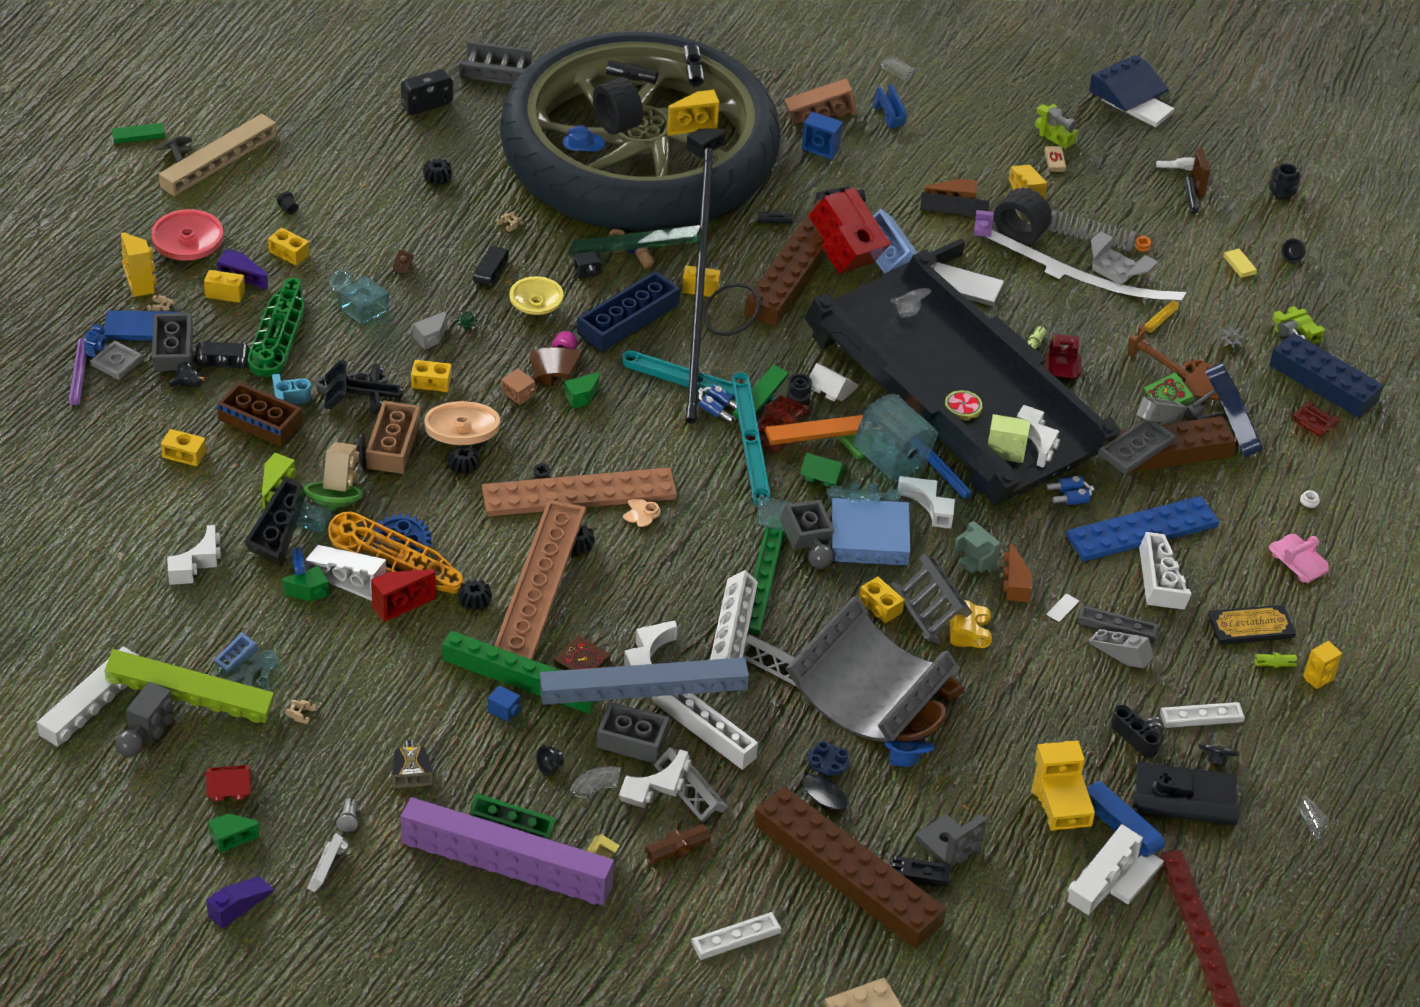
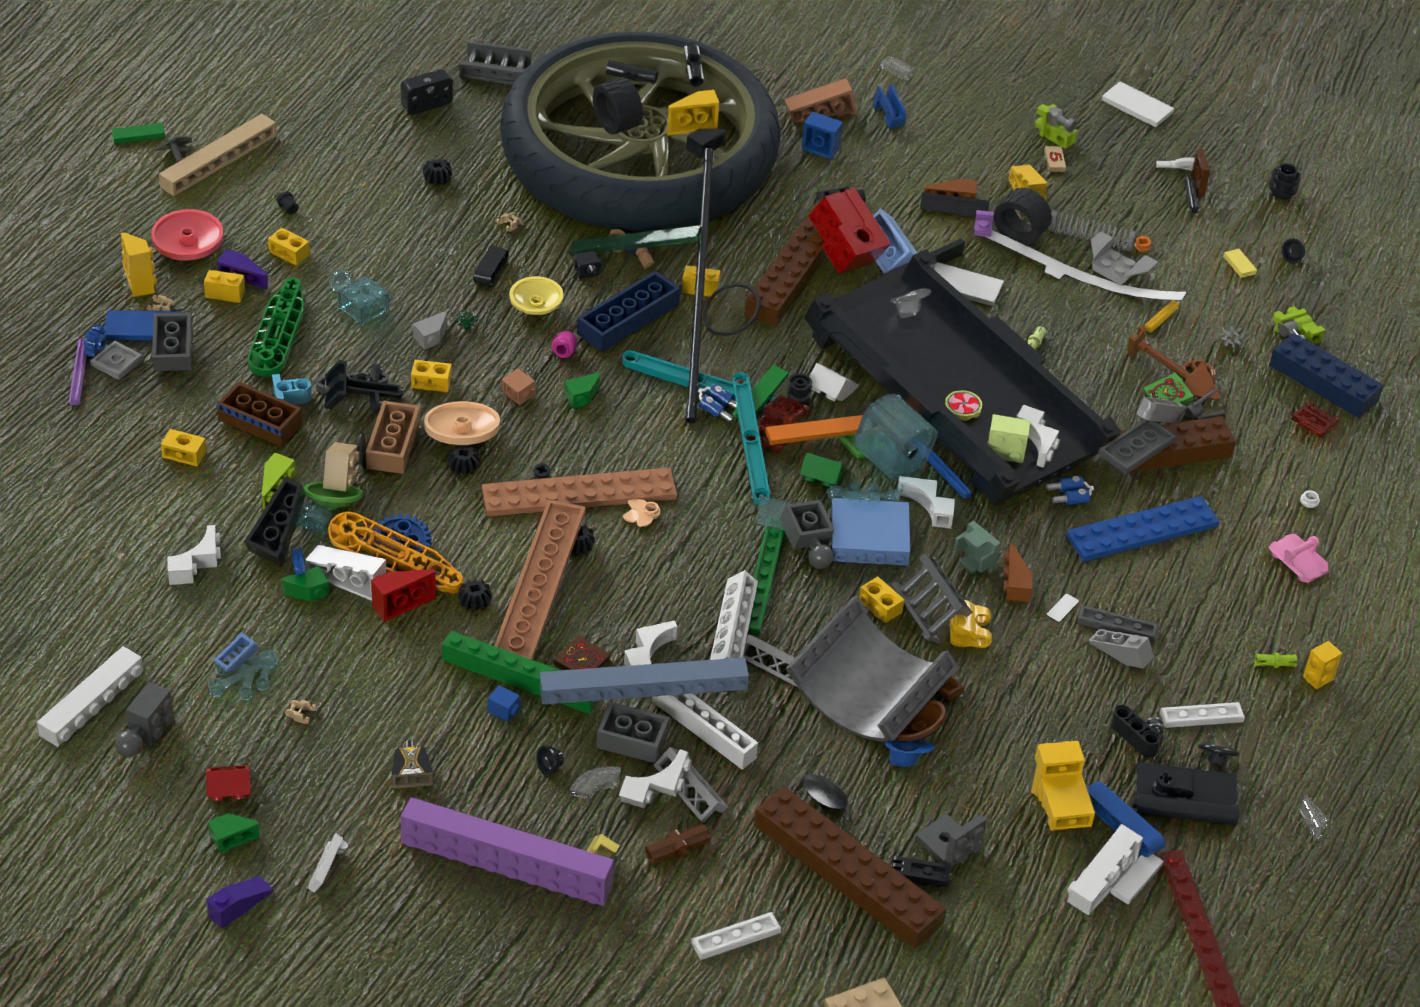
lime brick [104,649,274,723] -> none
black animal [169,362,204,387] -> none
black beam [194,342,250,368] -> none
light grey pin [336,798,358,832] -> none
reddish brown piece [392,249,414,273] -> none
green wedge [469,793,556,840] -> none
reddish brown slope [530,348,582,386] -> none
blue piece [563,126,605,151] -> none
black pin [758,211,793,225] -> none
dark blue dish [808,741,849,776] -> none
dark red piece [1045,334,1082,381] -> none
dark blue slope [1089,55,1169,112] -> none
white wedge [1139,532,1192,610] -> none
dark blue beam [1205,363,1263,457] -> none
tile [1208,605,1296,645] -> none

